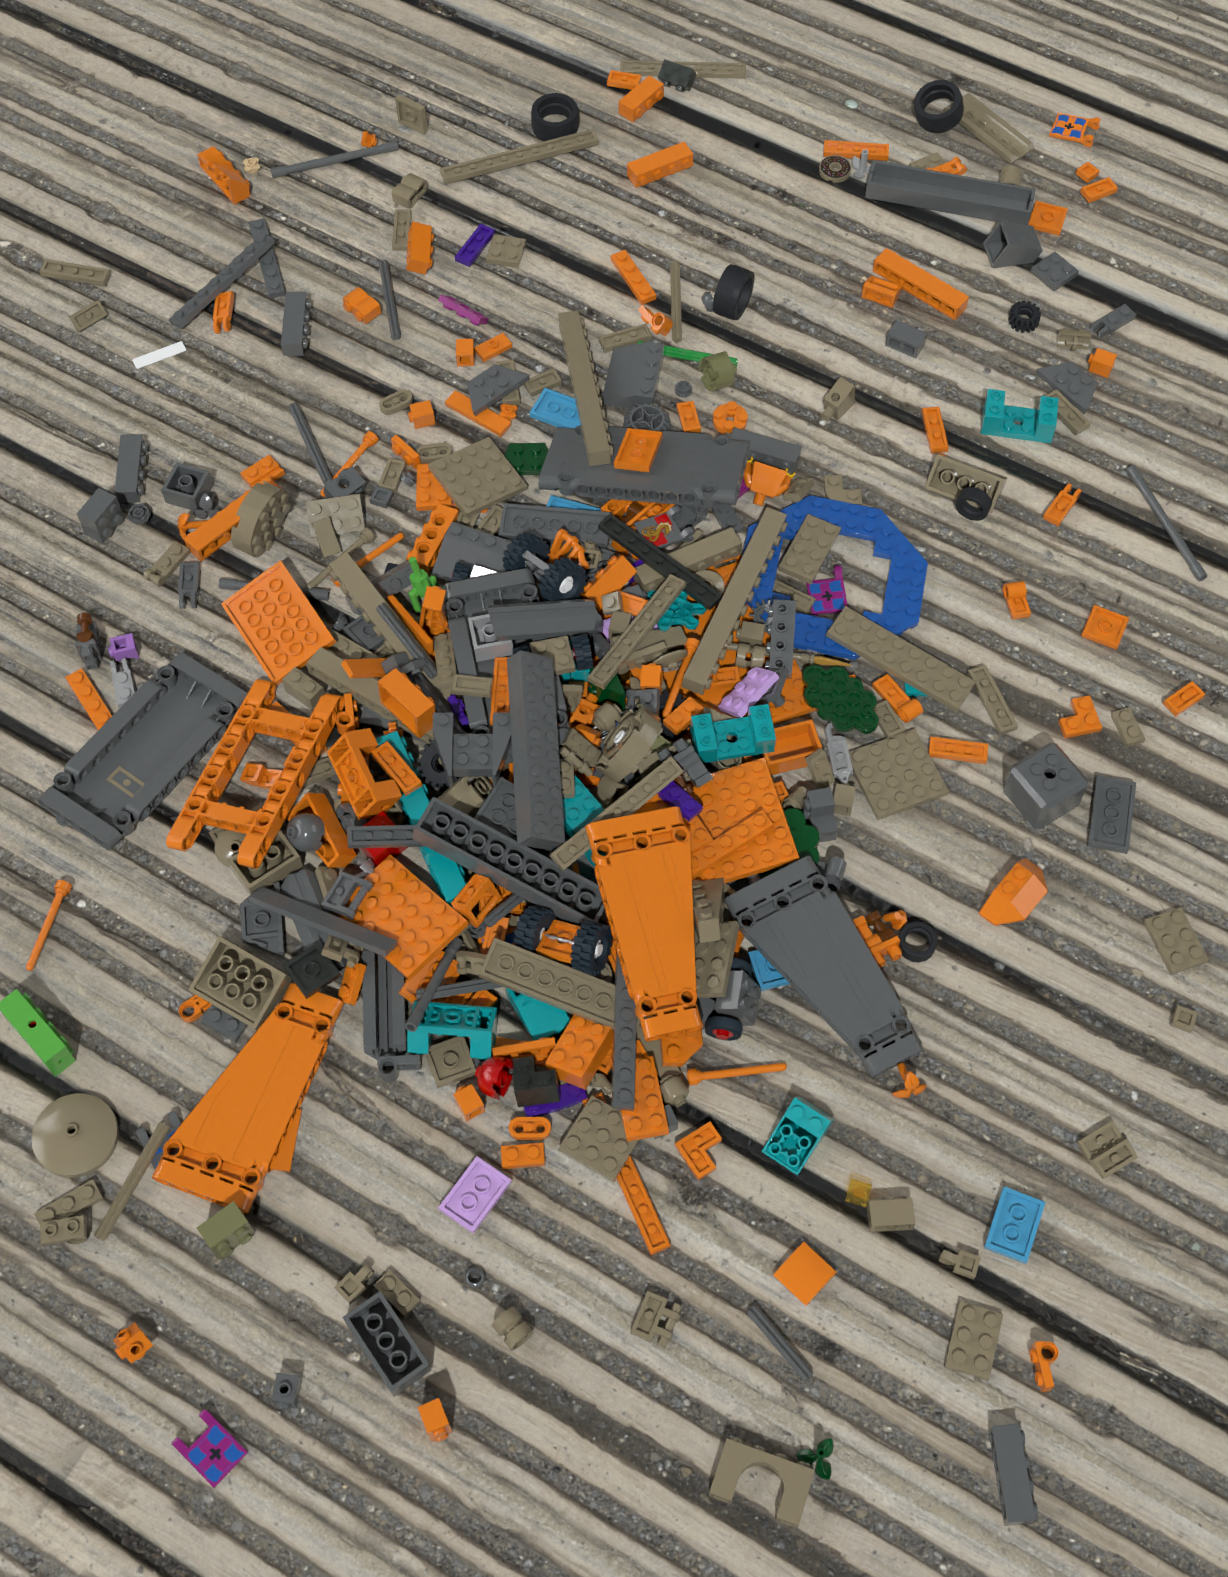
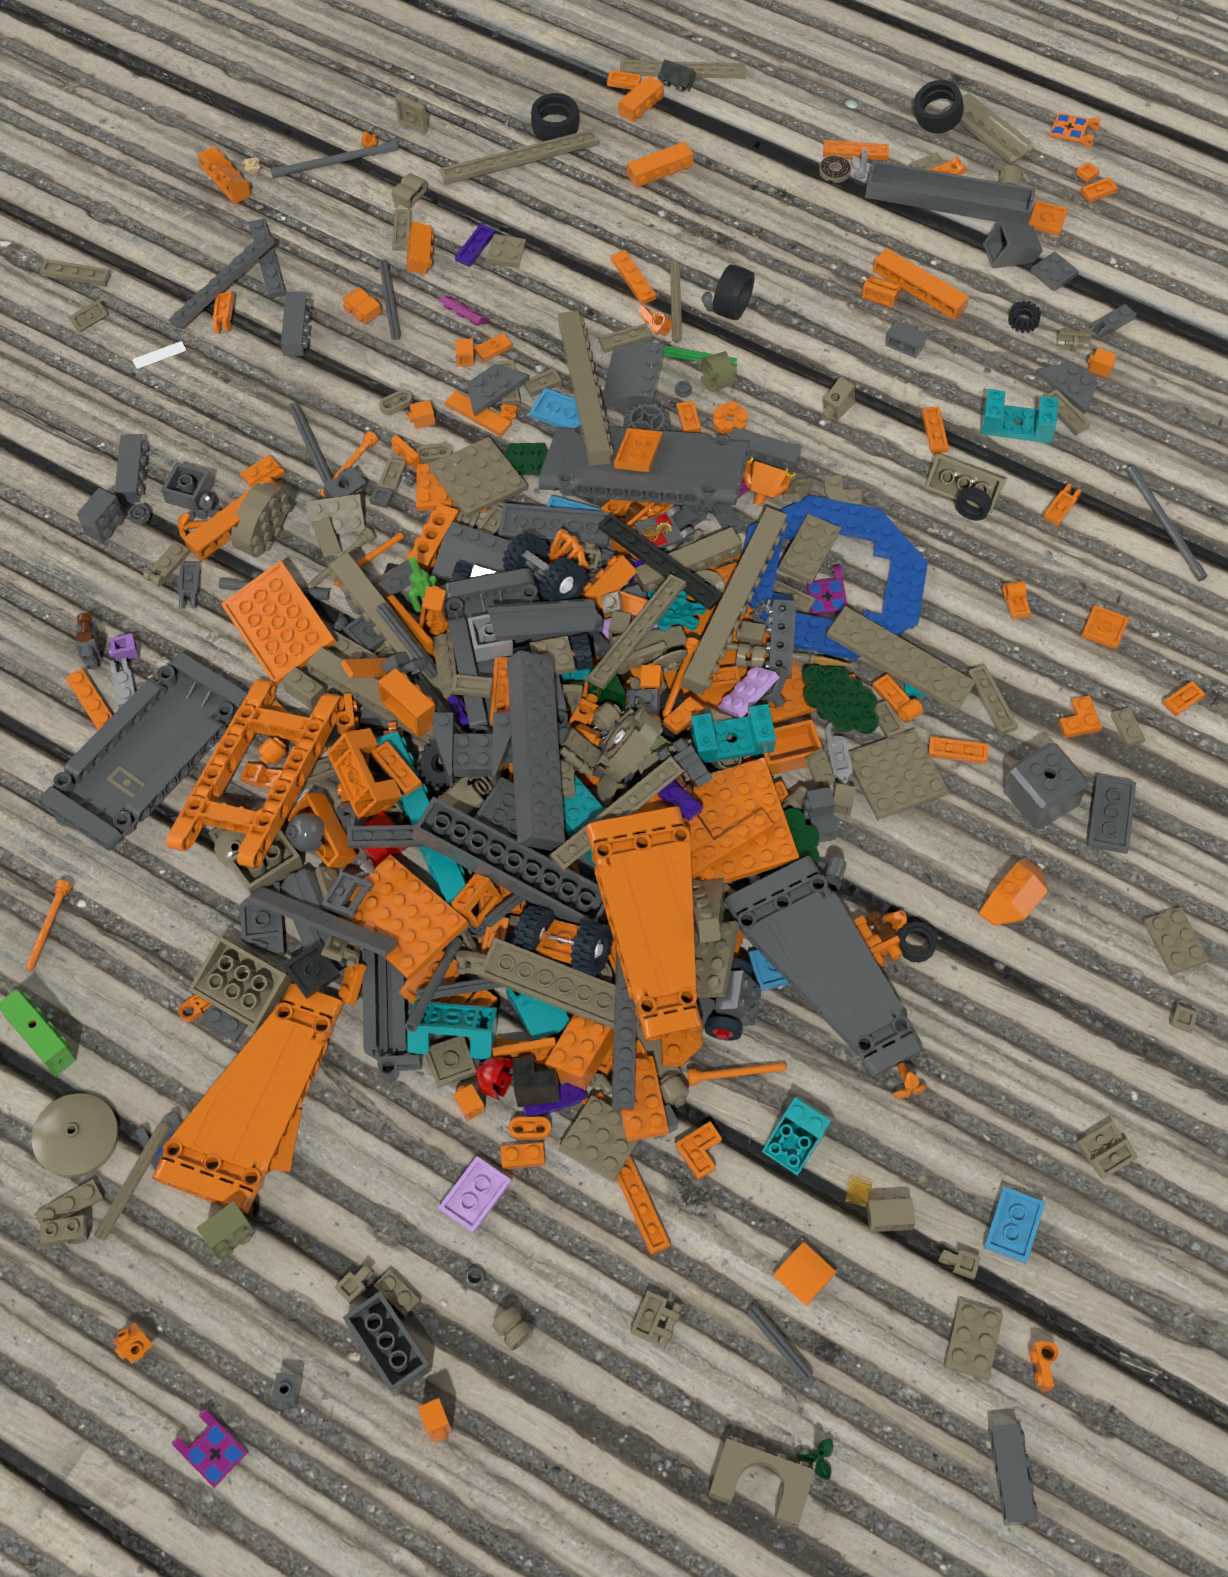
none -> orange head [258,737,287,765]

